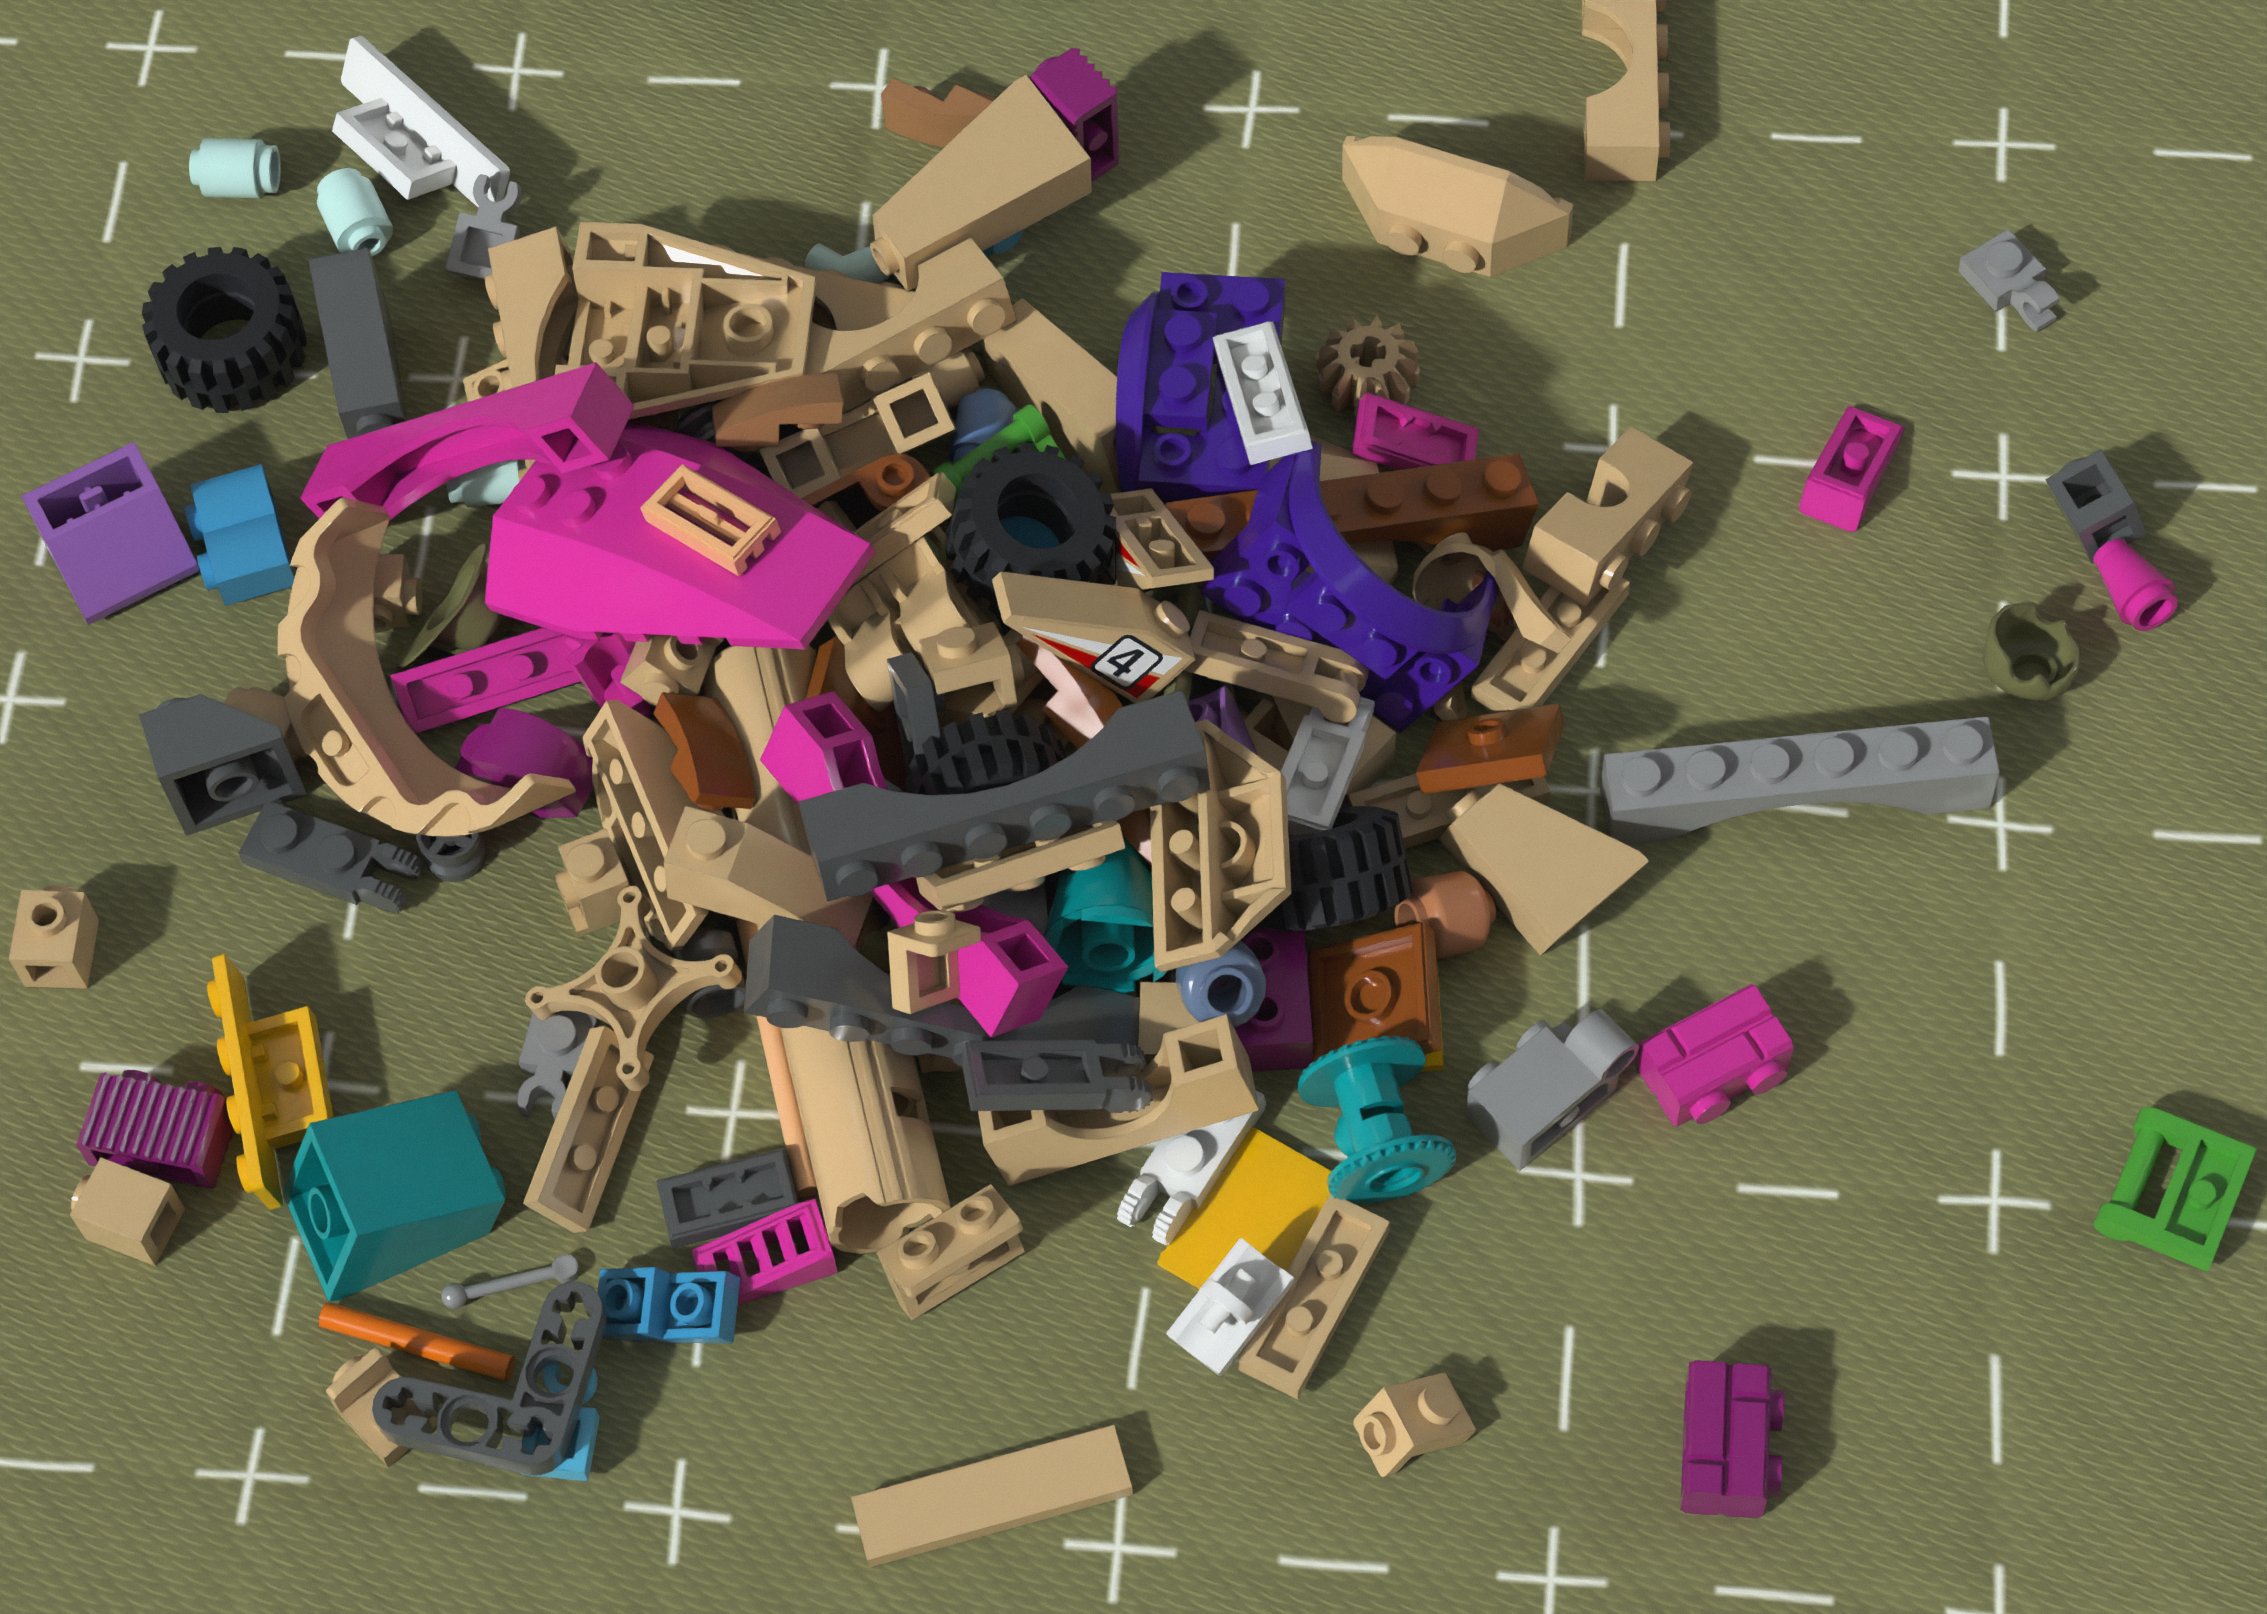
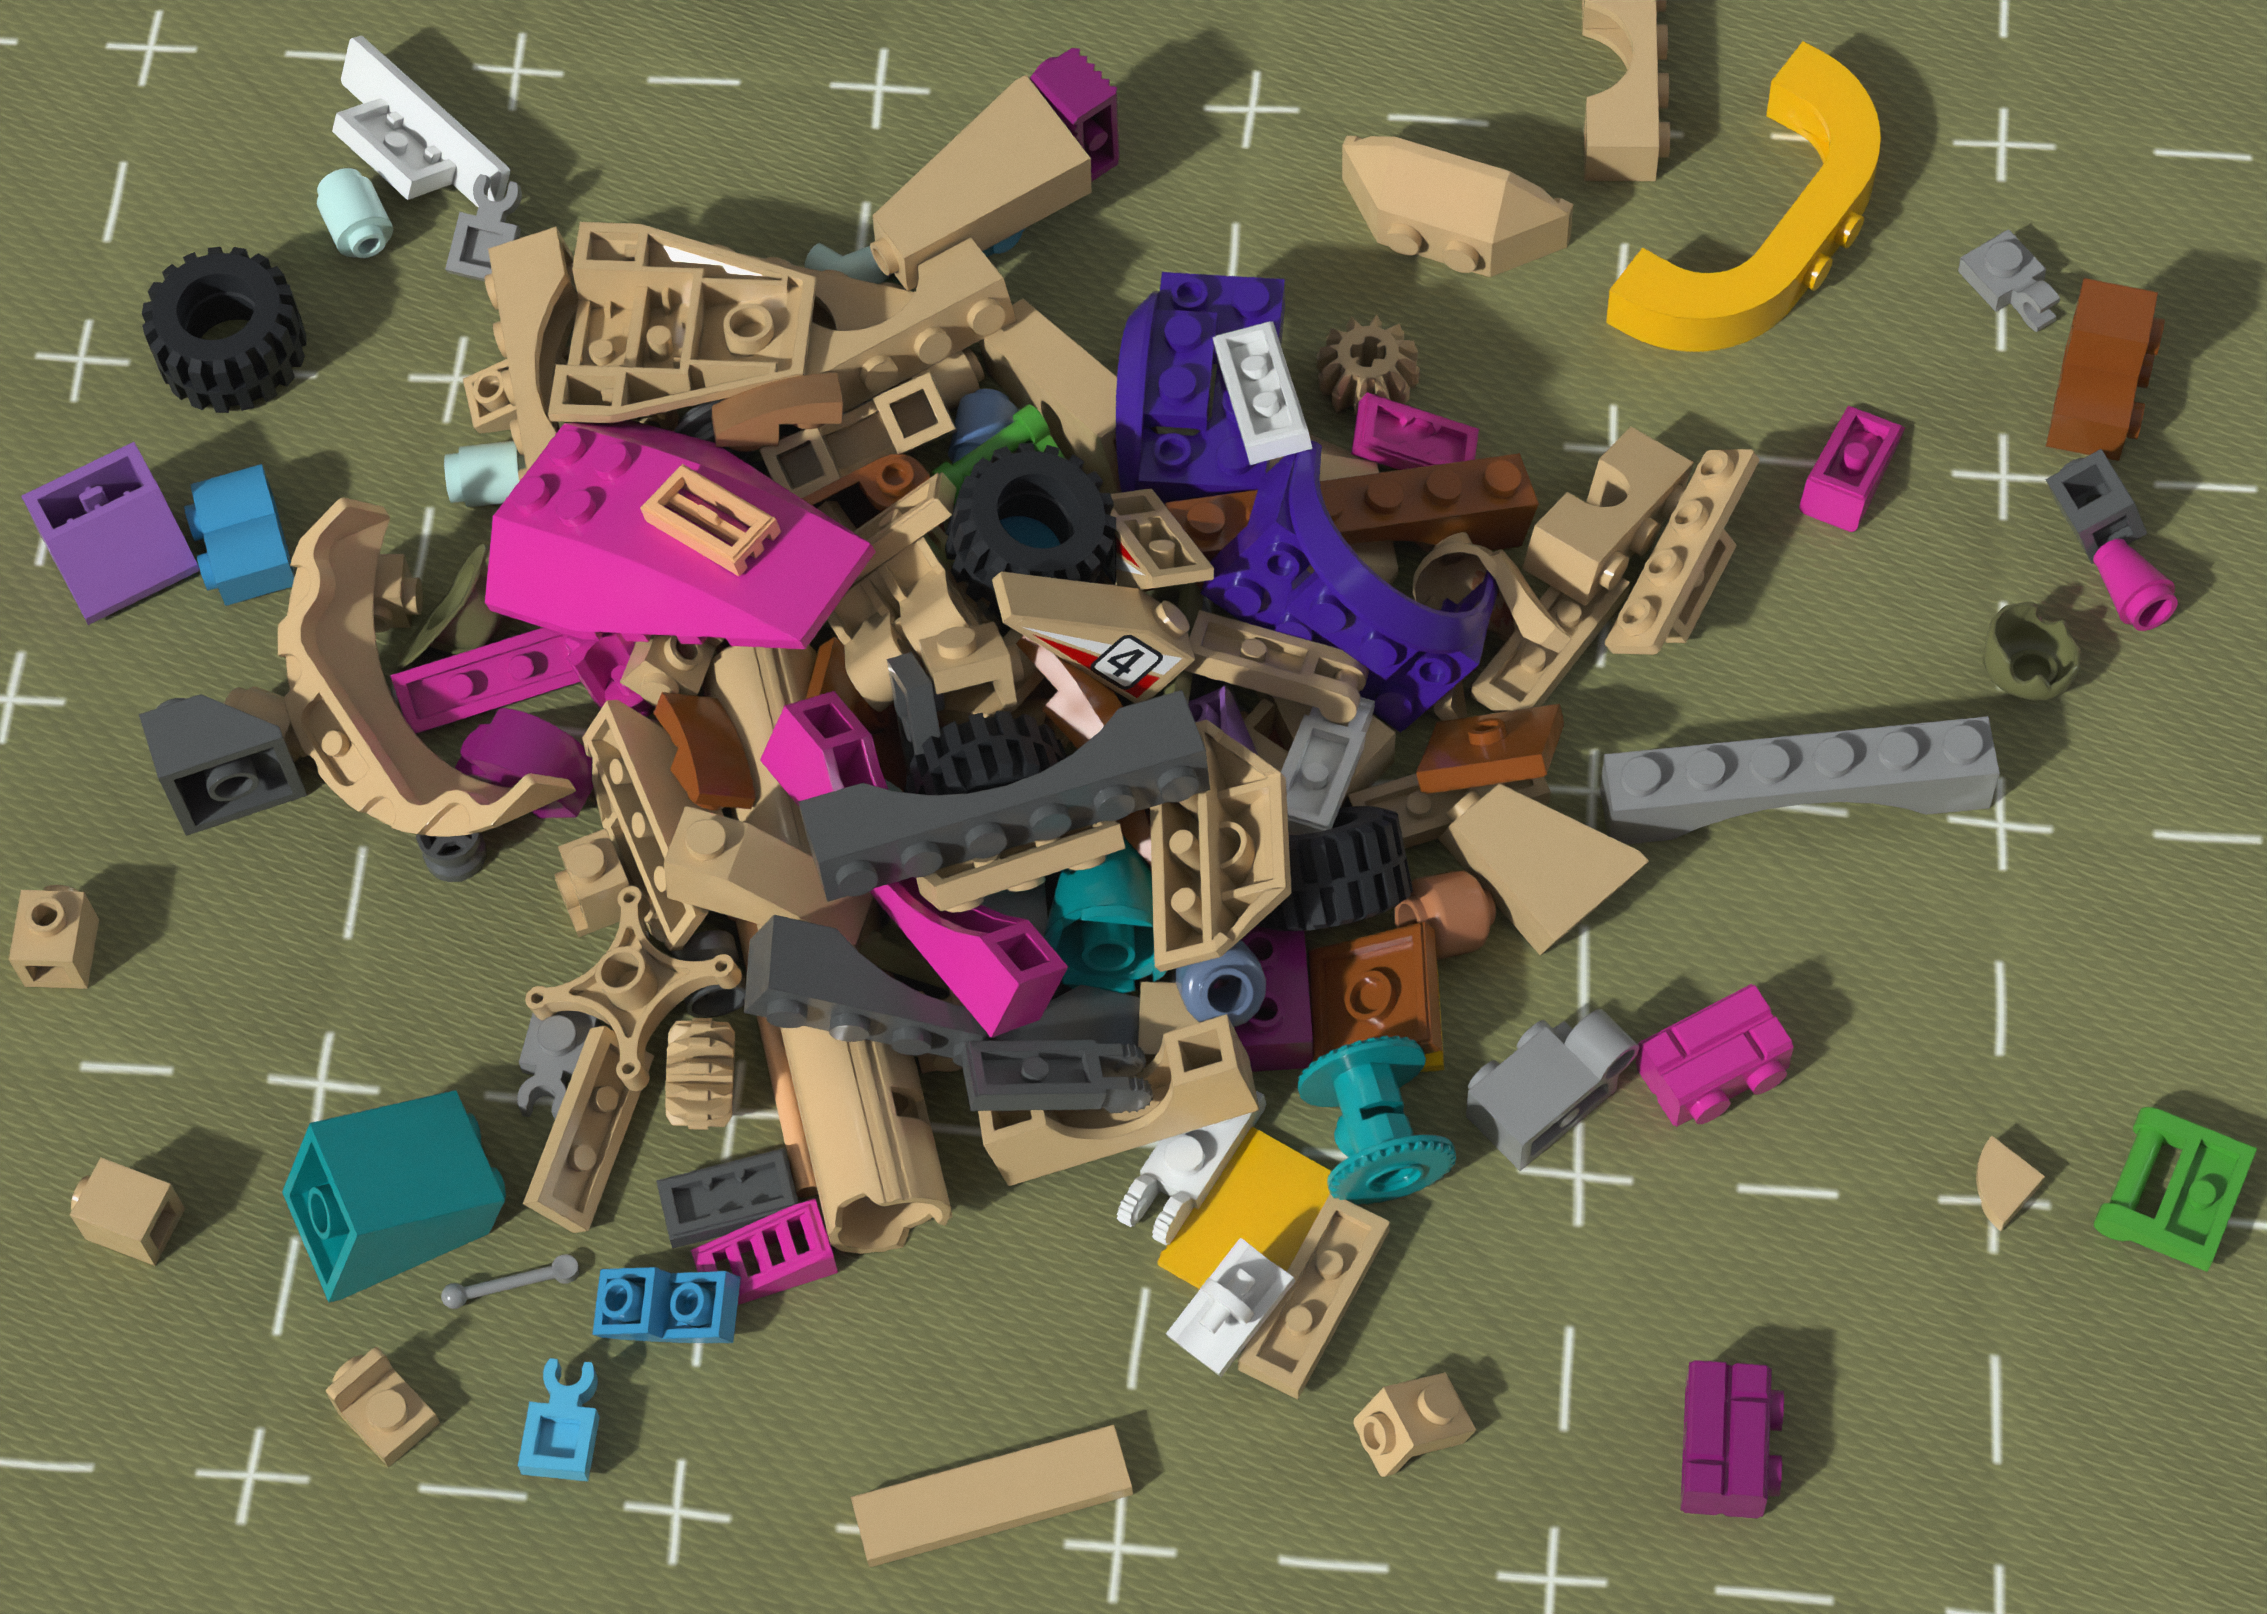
magenta brick [76,1070,233,1189] -> none
light aqua brick [189,138,281,199] -> none
yellow bracket [207,953,334,1210] -> none
dark grey hinge [238,800,425,913] -> none
dark pink arch [300,362,635,520] -> none
dark grey slope [308,248,408,439] -> none
orange bar [319,1301,515,1382] -> none
dark grey beam [372,1281,607,1475] -> none
tan bracket [877,1184,1025,1321] -> none
medium nougat slope [881,78,995,148] -> none
tan bracket [887,910,981,1014] -> none
none -> tan gear [665,1018,735,1130]
none -> tan bracket [1605,449,1759,655]
none -> yellow arch [1606,41,1881,352]
none -> tan tile [1976,1136,2045,1231]
none -> dark orange brick [2046,278,2165,461]

